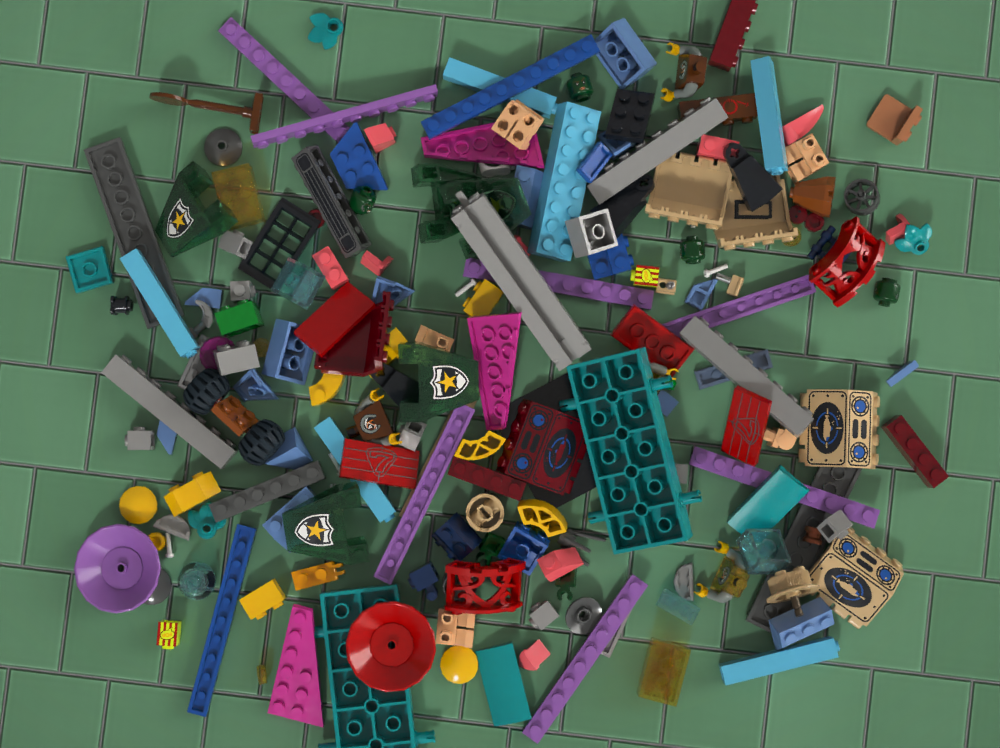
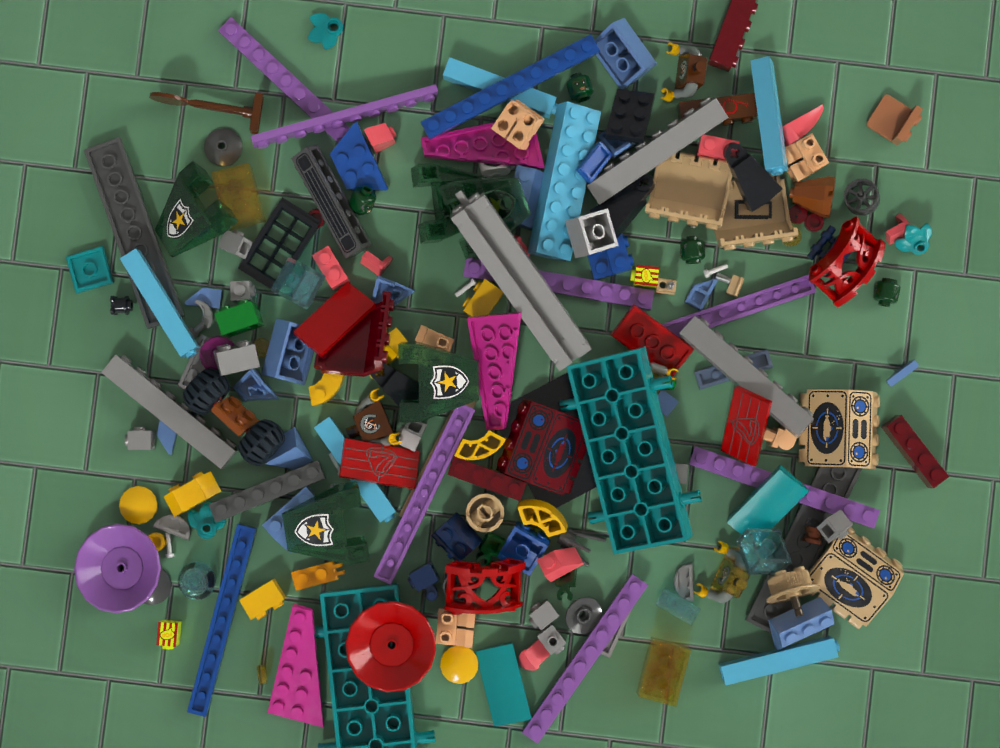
none -> light grey brick [536,623,566,655]

